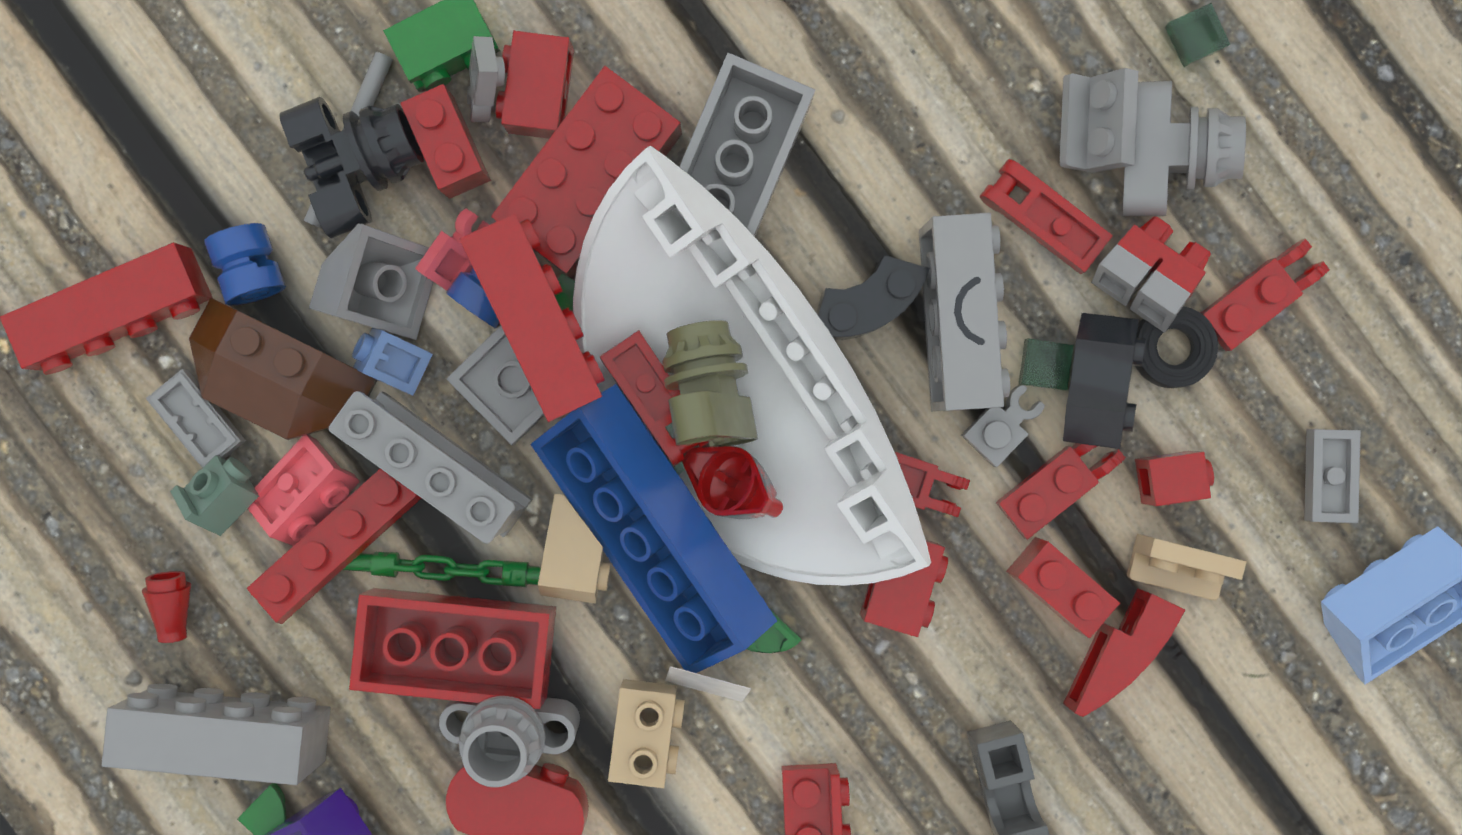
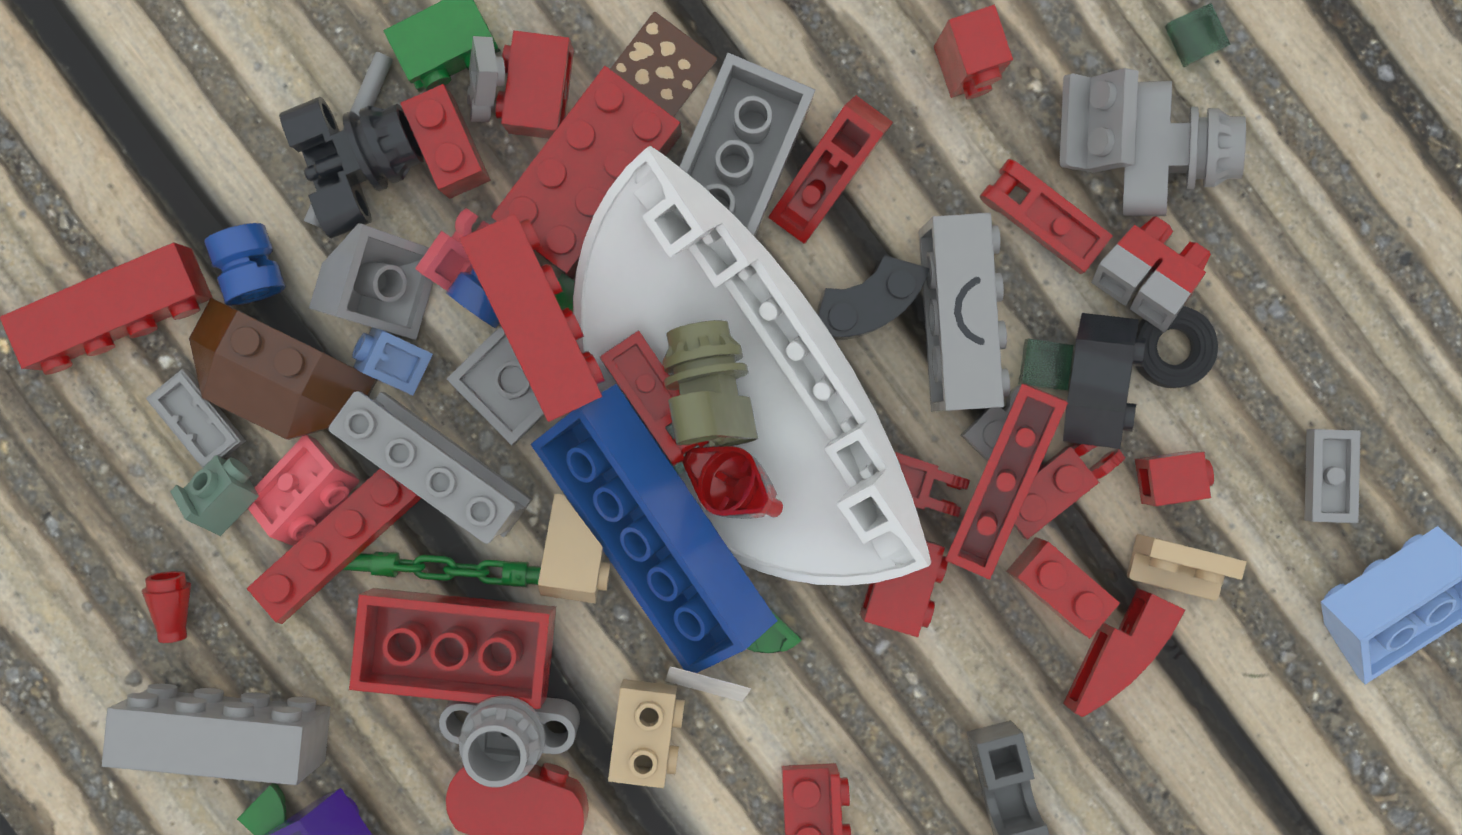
red hinge [1201,239,1330,351] -> none
none -> reddish brown sticker [610,12,717,117]
none -> red slope [768,95,893,244]
none -> red brick [934,4,1013,100]
none -> red brick [945,382,1068,580]

